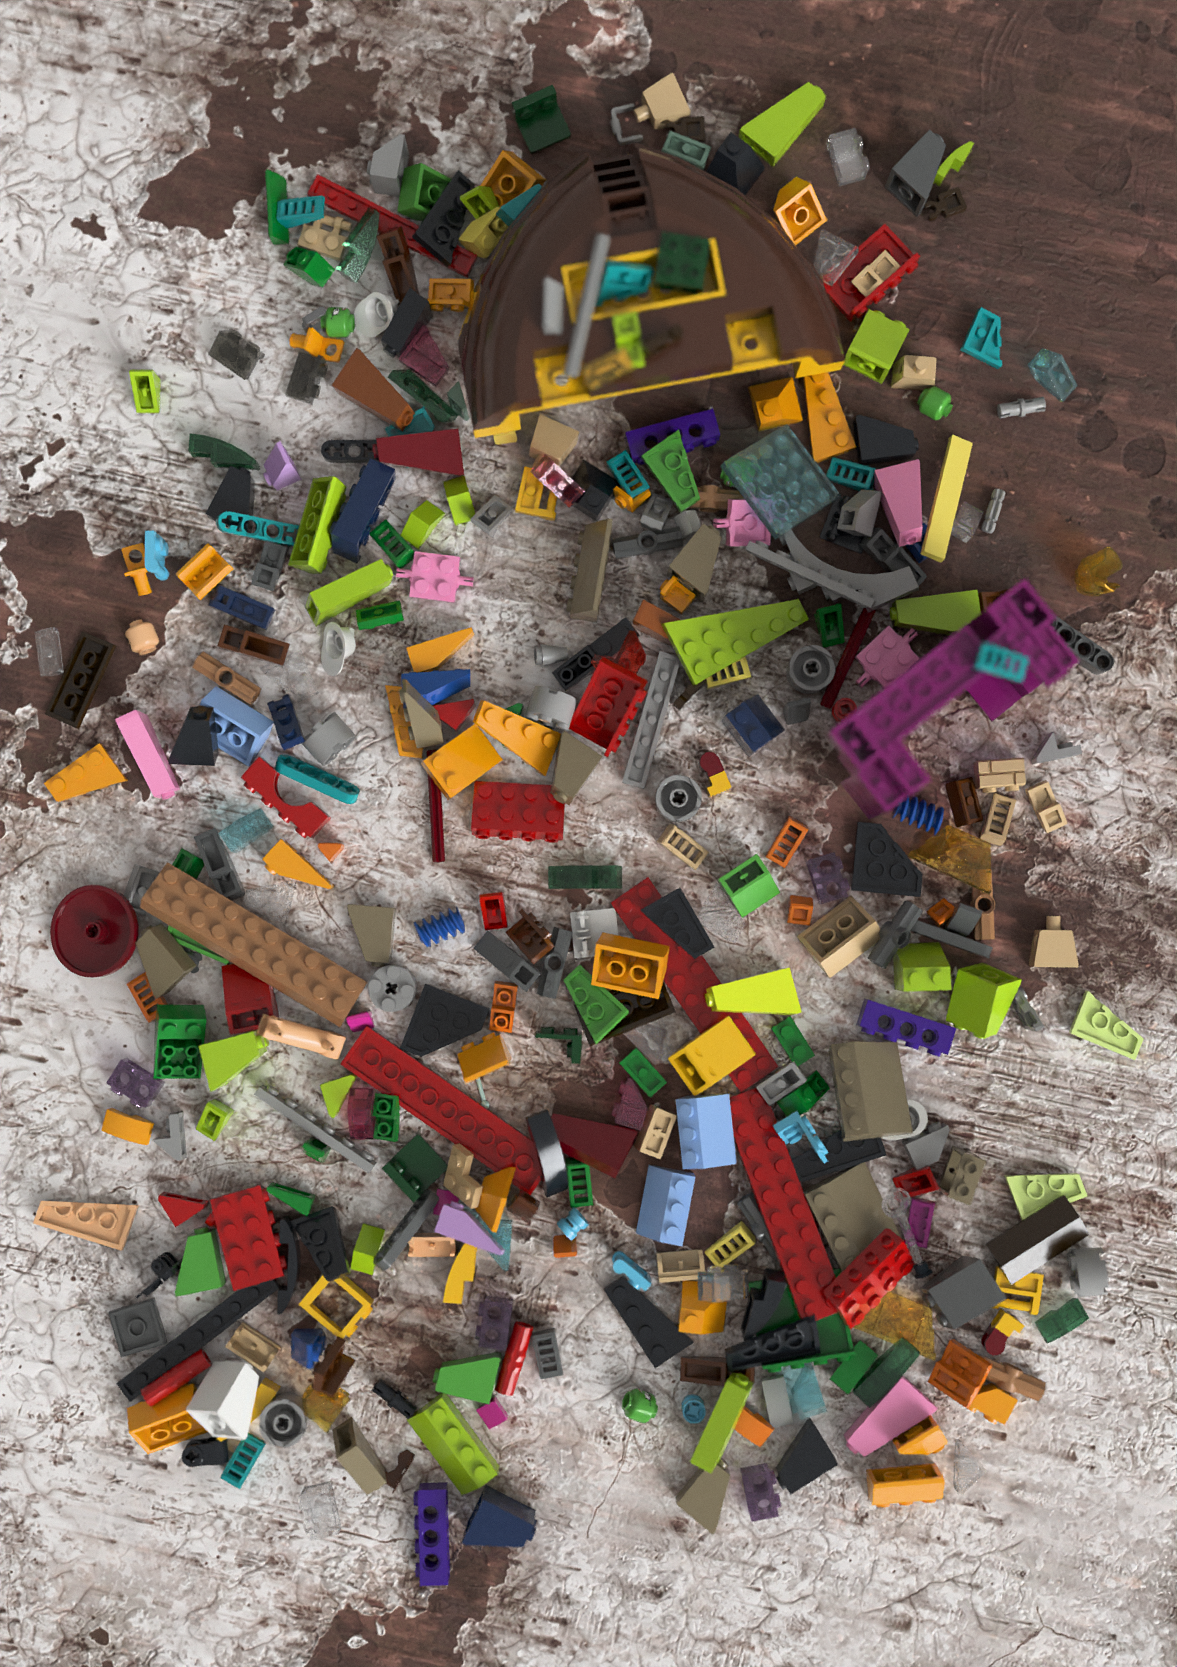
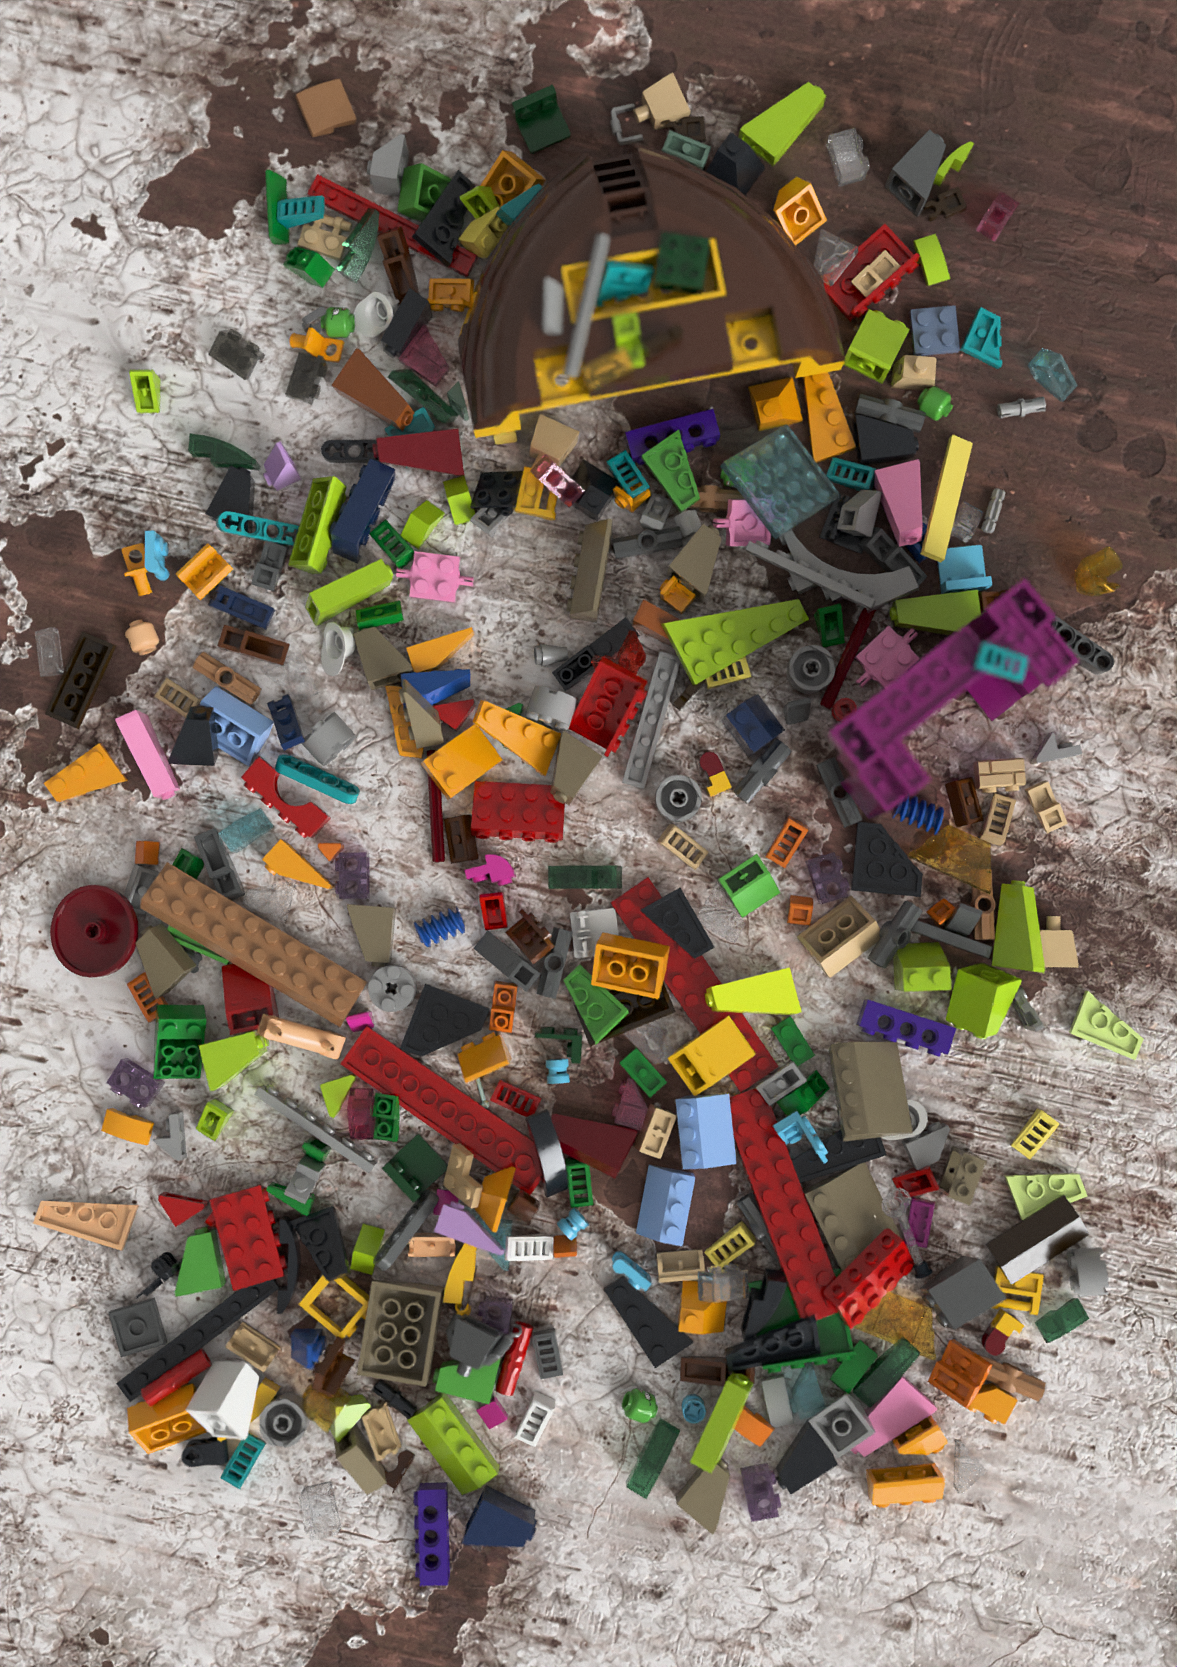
none -> orange slope [135,841,160,865]
none -> tan slope [154,677,201,718]
none -> light grey slope [284,1155,326,1204]
none -> medium nougat slope [295,79,357,137]
none -> slope [330,1394,371,1442]
none -> clear purple brick [335,852,370,899]
none -> dark tan slope [353,627,414,690]
none -> dark tan slope [357,1280,445,1387]
none -> tan hinge [362,1402,402,1462]
none -> reddish brown slope [444,815,479,864]
none -> dark grey torso [446,1304,522,1377]
none -> dark pink brick [464,854,516,886]
none -> black hinge [470,471,523,516]
none -> red slope [490,1078,542,1117]
none -> white slope [505,1234,554,1261]
none -> white slope [514,1391,556,1447]
none -> medium azure wheel [546,1058,570,1084]
none -> clear green slope [626,1418,680,1499]
none -> dark grey piece [733,739,792,804]
none -> light grey slope [808,1393,875,1459]
none -> dark grey piece [816,757,862,828]
none -> dark grey piece [854,394,926,433]
none -> sand blue plate [909,306,960,356]
none -> lime slope [913,234,950,286]
none -> medium azure bracket [937,545,992,594]
none -> clear pink slope [976,192,1020,242]
none -> lime slope [992,880,1045,973]
none -> light yellow slope [1011,1108,1060,1160]

